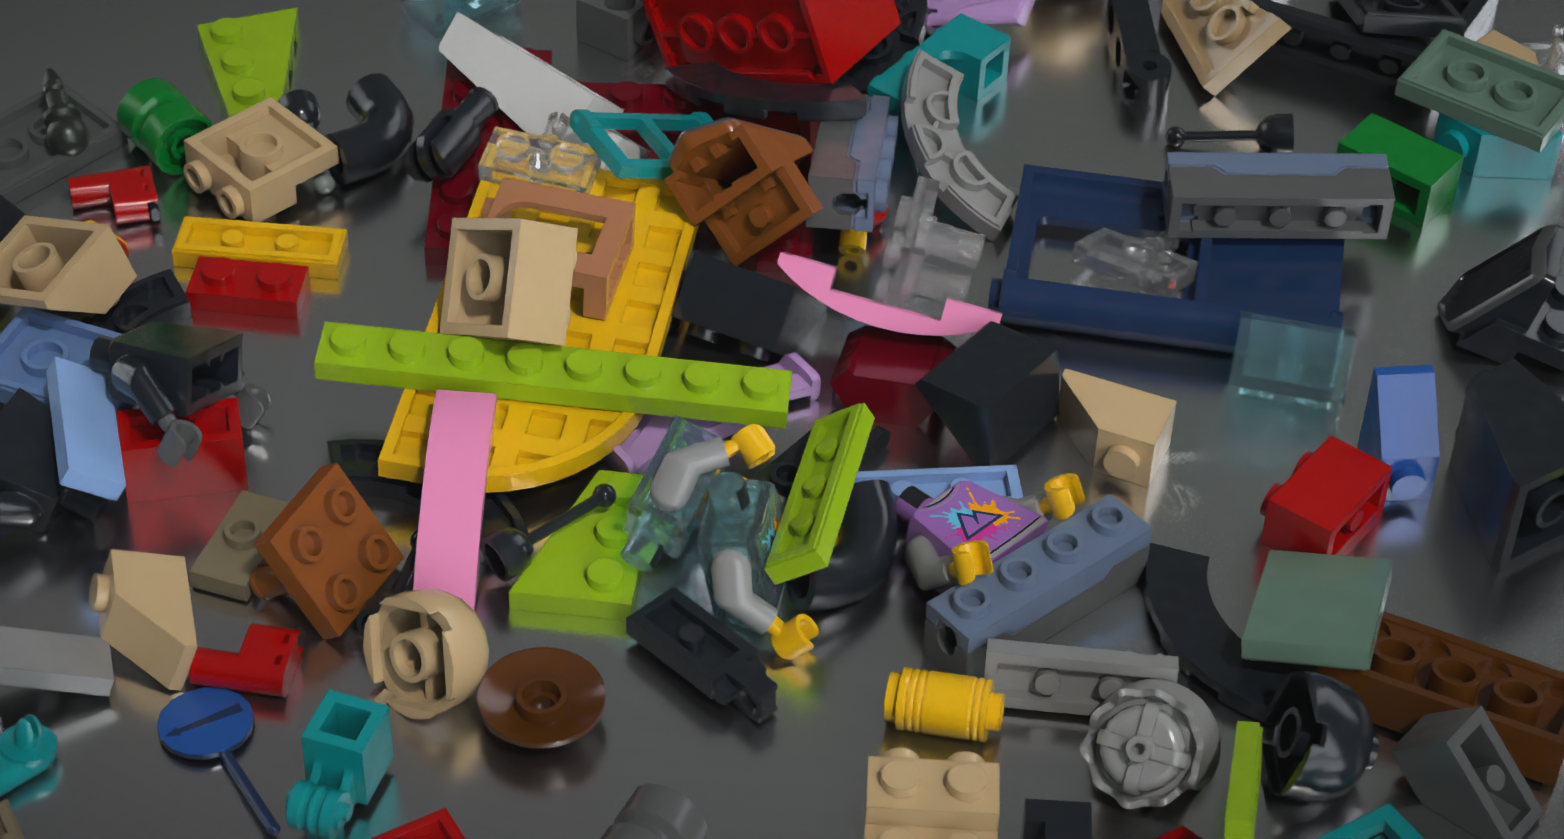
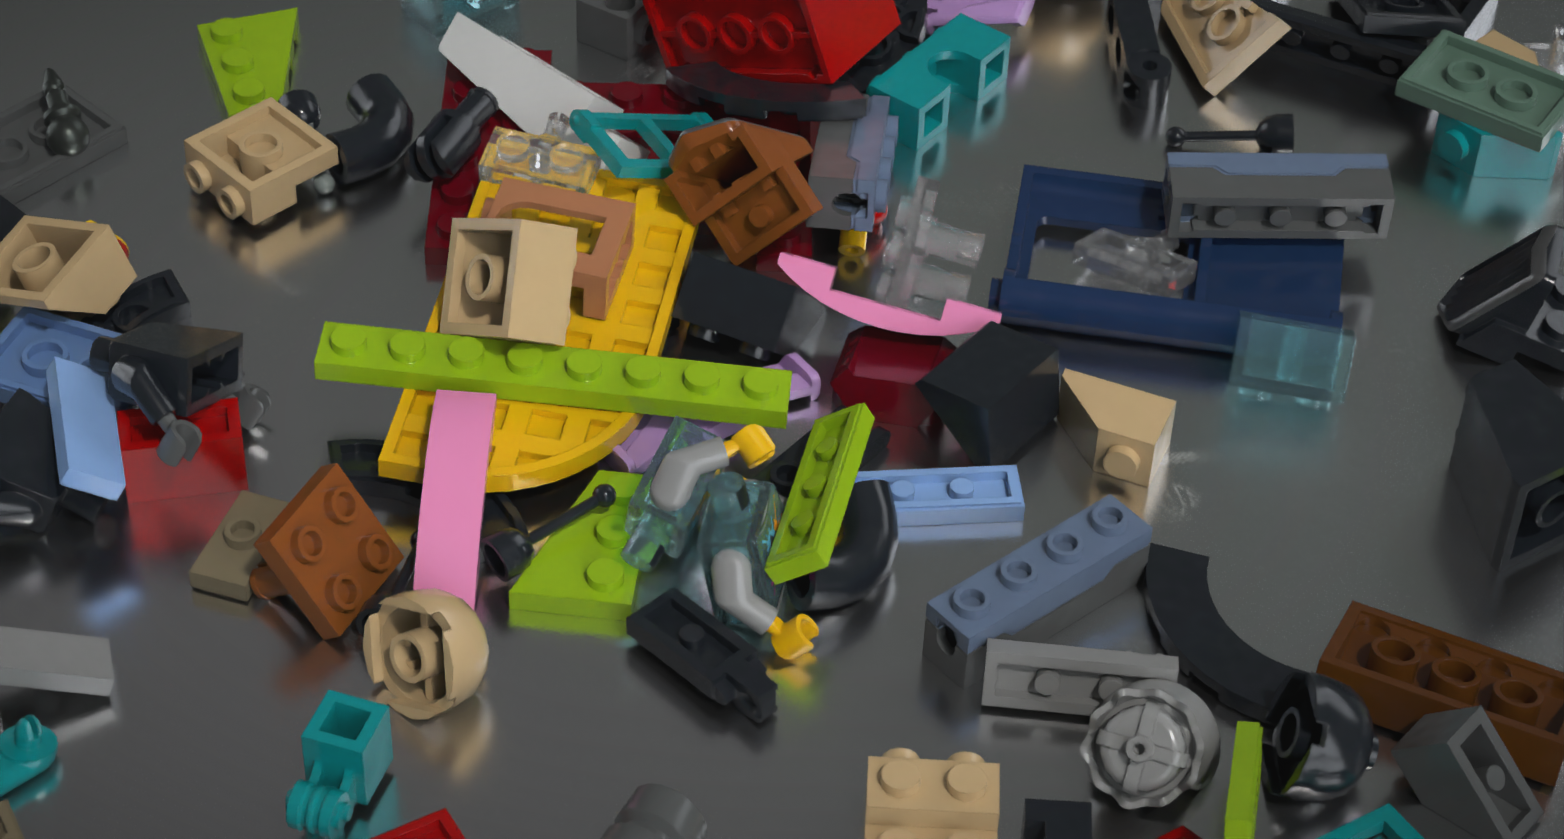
red piece [67,165,161,226] -> none
tan slope [89,549,197,691] -> none
green wheel [117,78,213,175] -> none
blue piece [157,687,280,836] -> none
yellow tile [172,216,348,280] -> none
red plate [185,256,310,320] -> none
red piece [189,623,305,698] -> none
reddish brown dish [477,647,606,748] -> none
yellow head [884,667,1005,743] -> none
torso [895,473,1086,594] -> none
light grey tile [901,49,1019,242] -> none
sand green tile [1241,550,1392,671] -> none
red brick [1260,435,1393,555] -> none
green brick [1336,113,1464,228] -> none
slope [1357,364,1440,502] -> none

